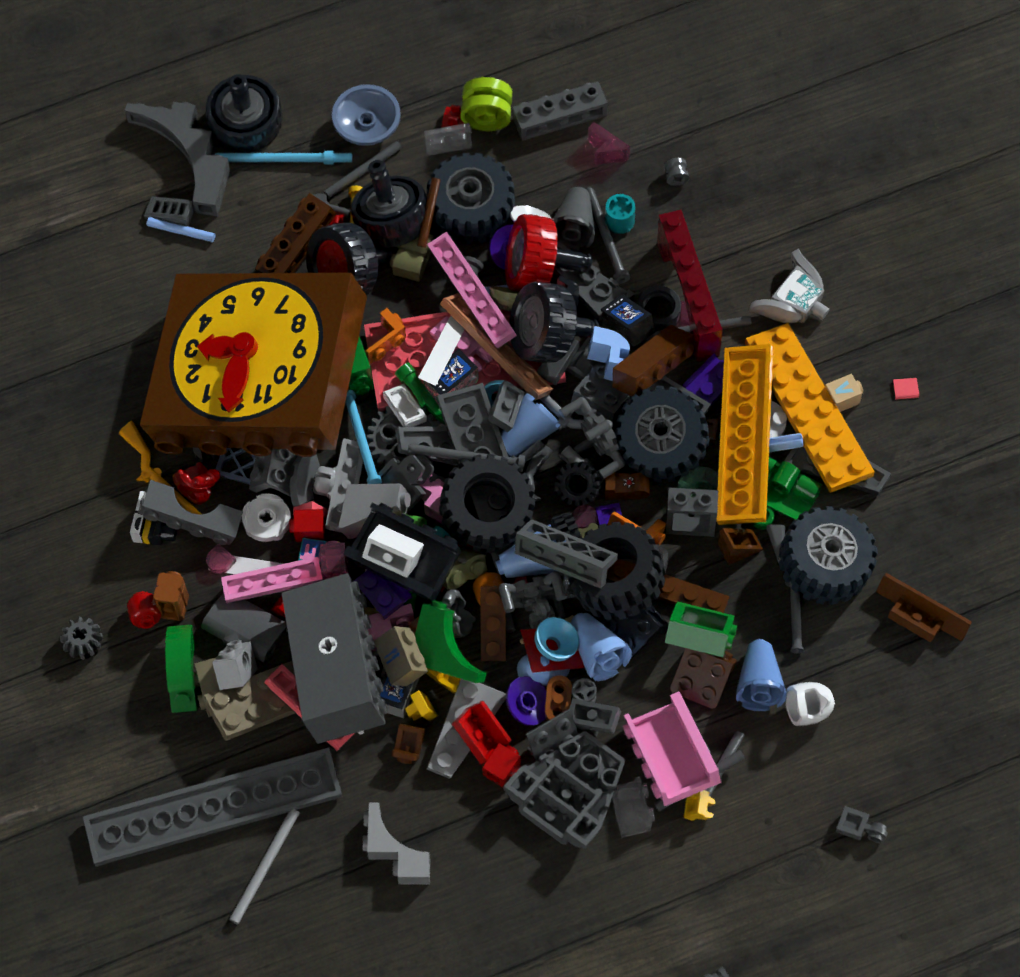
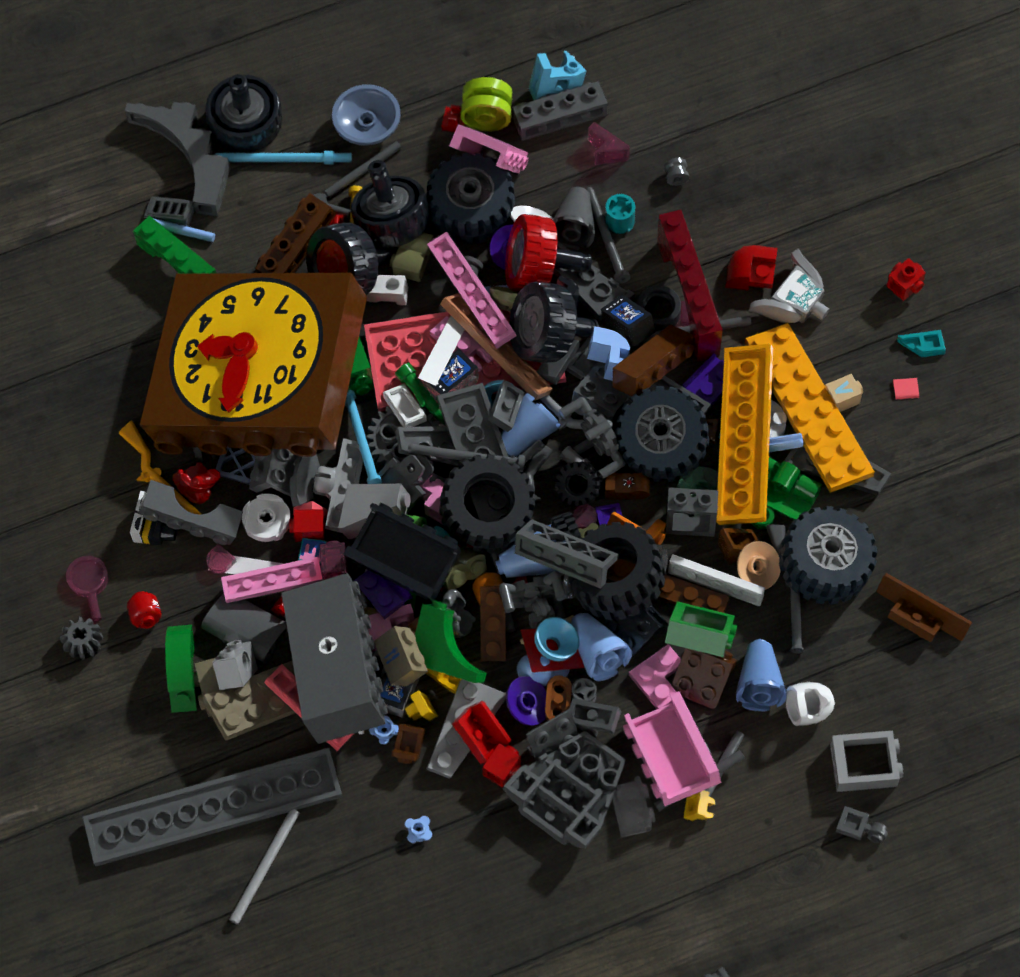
dark orange brick [153,571,189,621] -> none
white brick [362,524,424,577] -> none
light grey arch [363,803,430,885] -> none
orange bracket [365,308,406,364] -> none
reddish brown bar [417,177,441,248] -> none
clear bracket [423,123,472,156] -> none
none -> clear pink piece [66,556,108,622]
none -> green arch [133,215,216,274]
none -> white leg [366,275,408,305]
none -> light blue plate [369,715,399,745]
none -> light blue plate [405,816,432,843]
none -> bright pink panel [449,124,529,174]
none -> medium azure tile [529,51,586,100]
none -> bright pink plate [629,644,681,709]
none -> white tile [668,554,765,606]
none -> red brick [725,245,777,290]
none -> light nougat dish [737,541,781,590]
none -> light grey window [830,731,903,792]
none -> red brick [887,258,925,301]
none -> teal tile [897,330,946,357]

